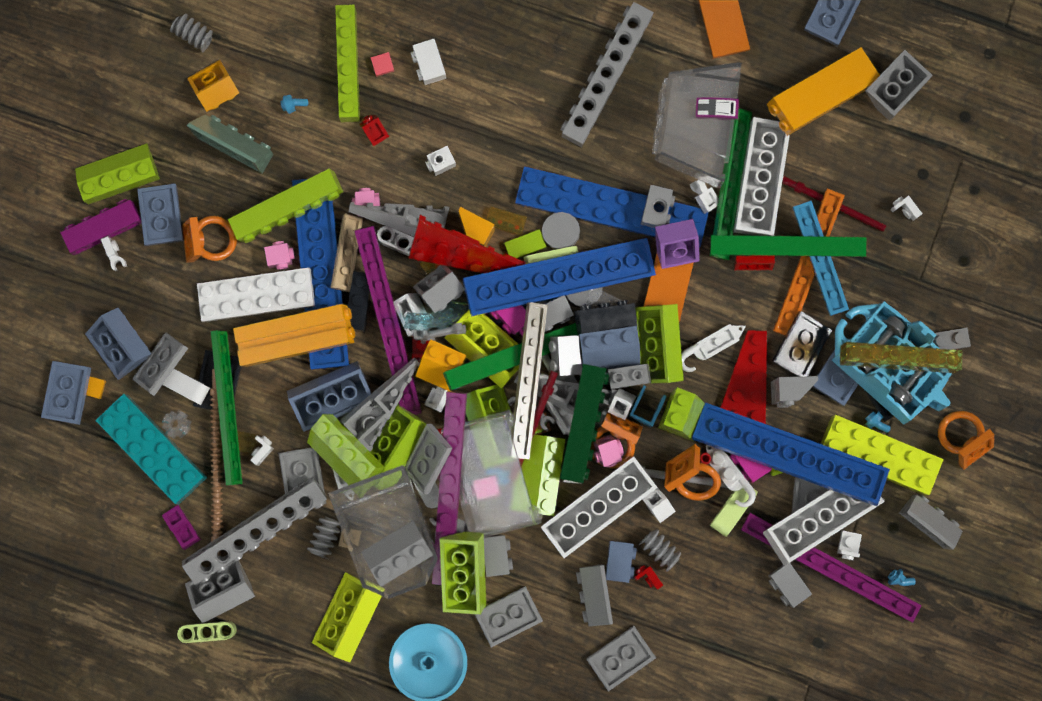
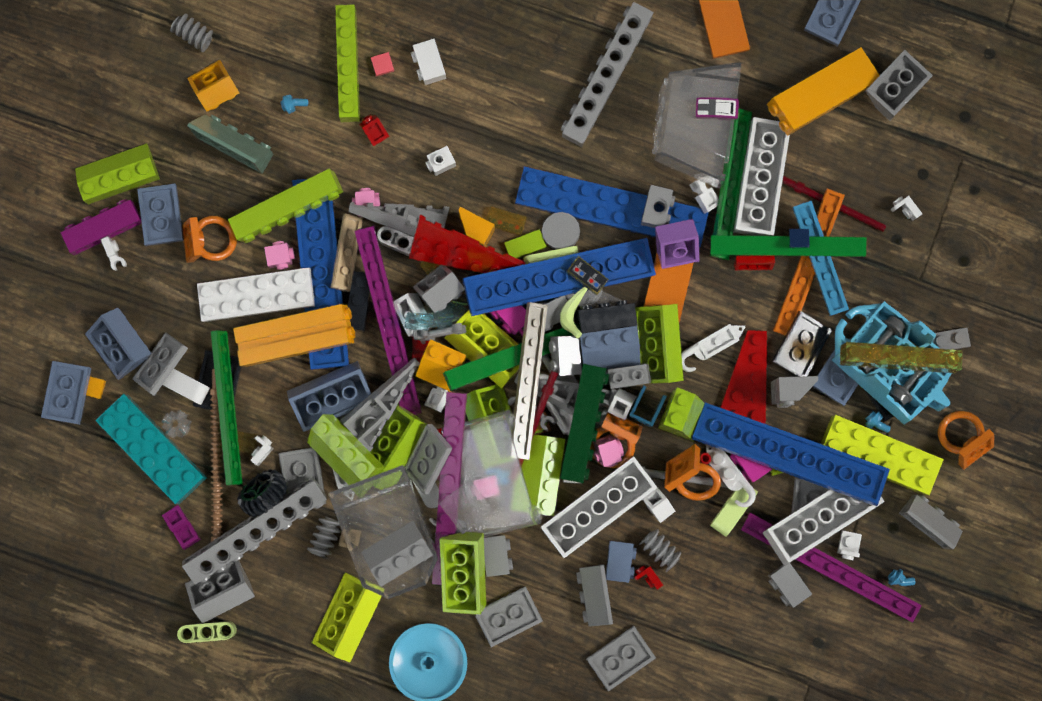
none -> black gear [237,469,288,517]
none -> clear tile [439,479,494,534]
none -> yellowish green piece [560,287,587,338]
none -> tile [566,256,609,295]
none -> dark blue slope [789,229,810,248]

